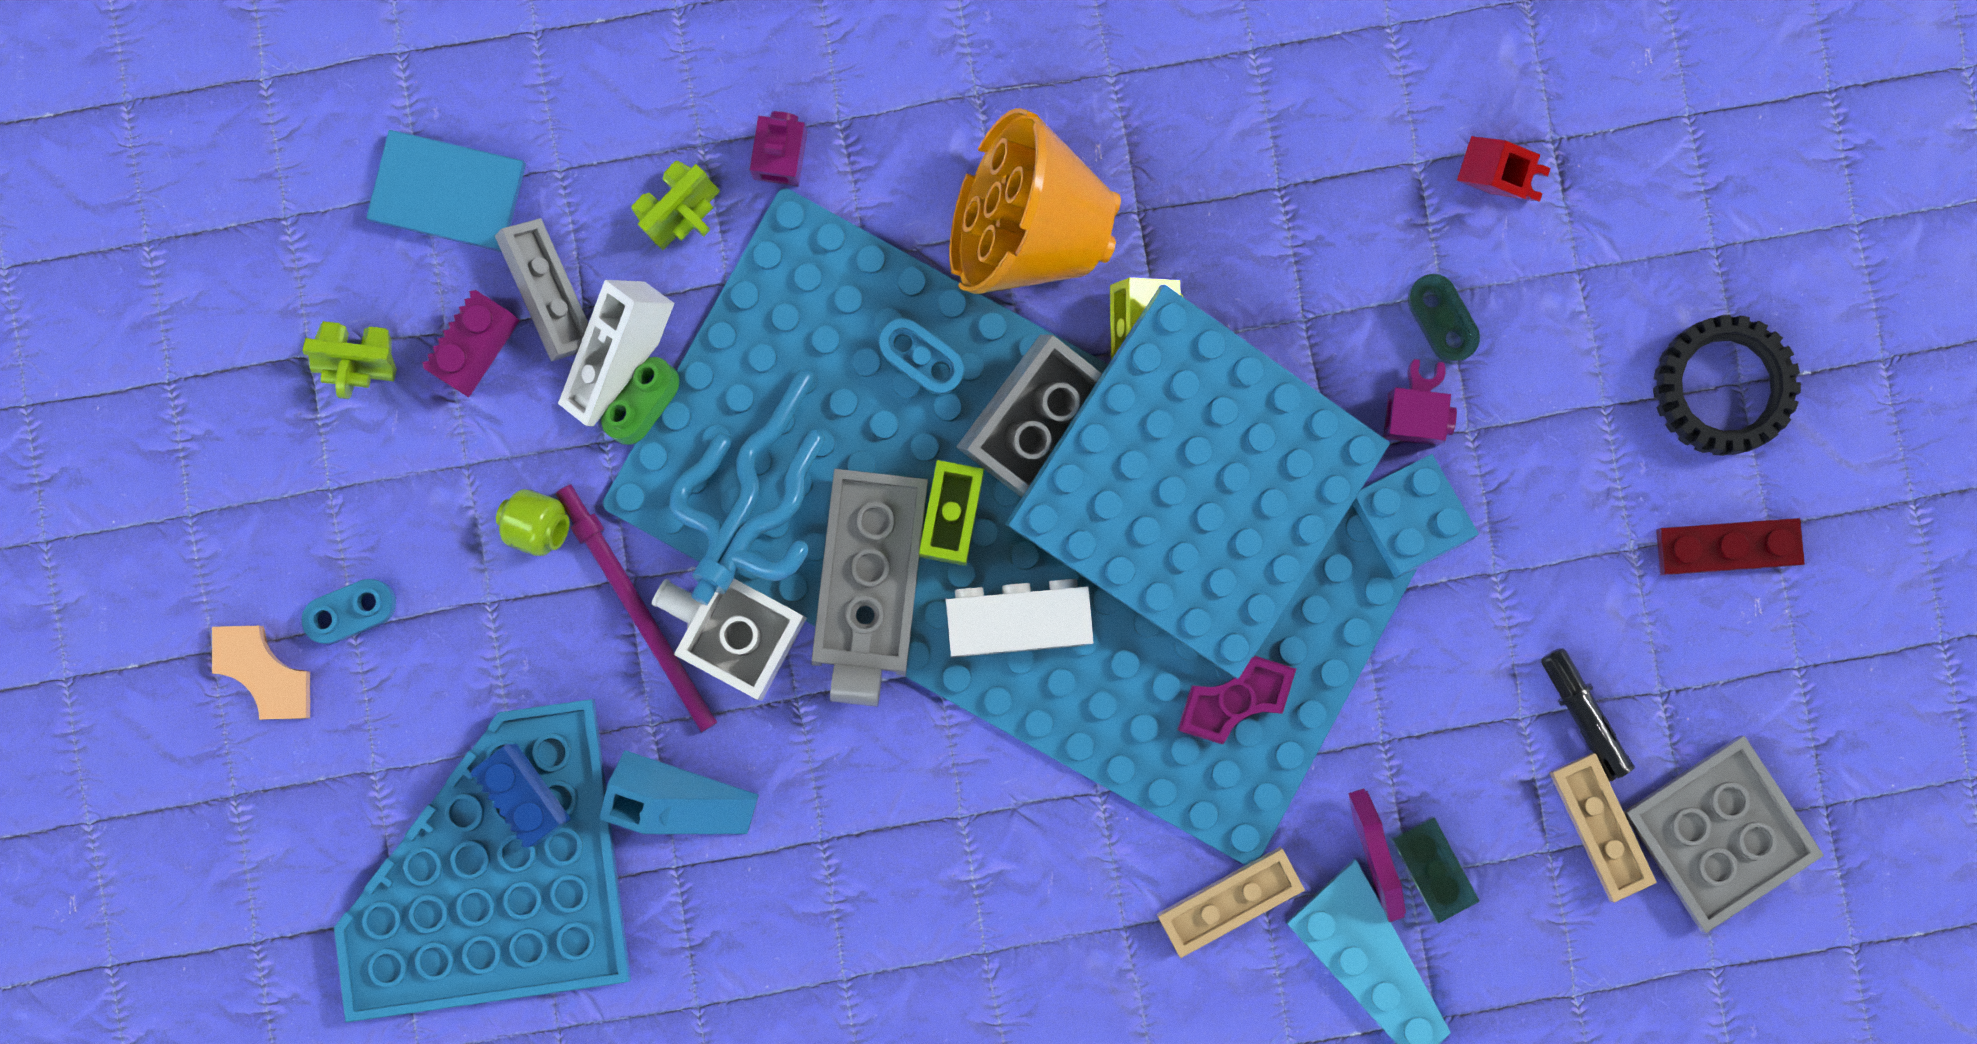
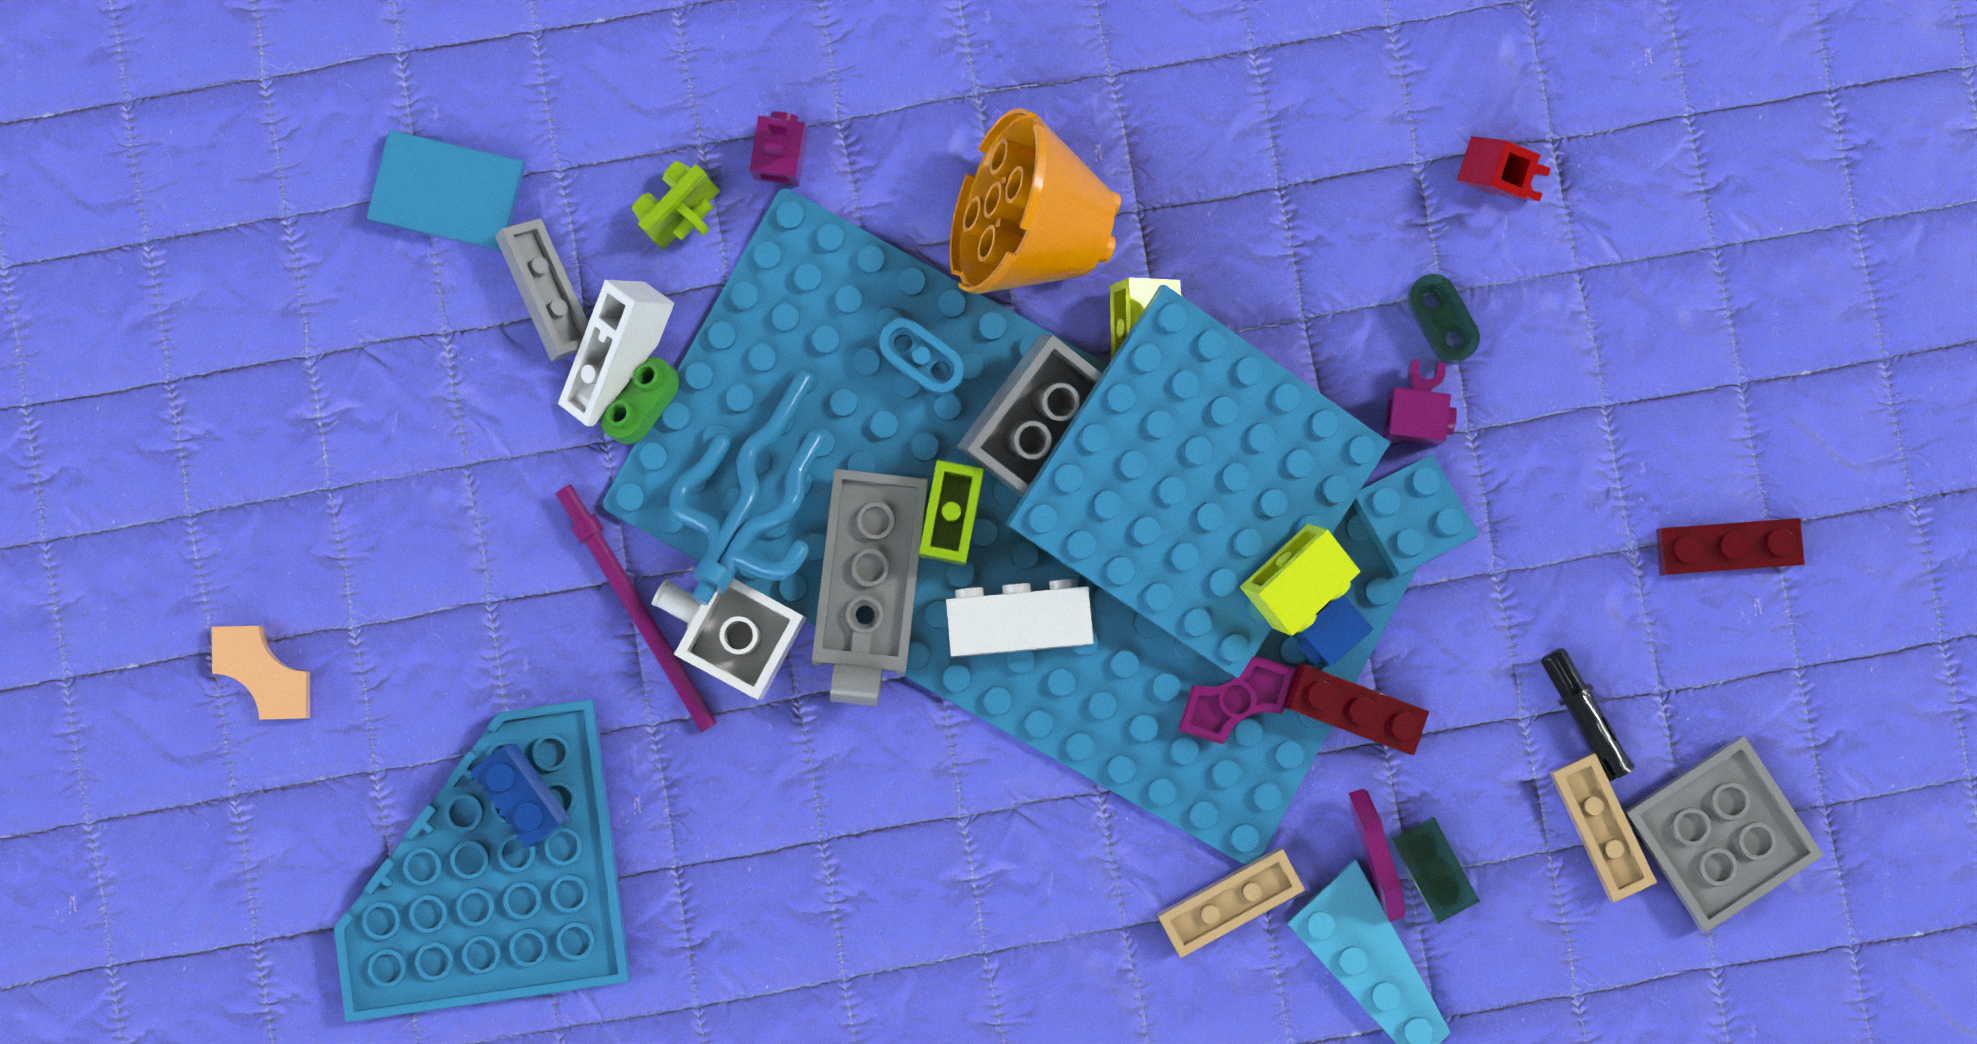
lime hips [302,321,397,399] -> none
dark azure plate [302,579,396,644] -> none
magenta brick [422,290,520,397] -> none
lime head [496,489,570,556] -> none
dark azure slope [599,750,759,834] -> none
black tyre [1653,315,1801,456] -> none
none -> neon yellow brick [1240,524,1361,636]
none -> dark red plate [1283,663,1429,756]
none -> blue brick [1295,595,1374,668]

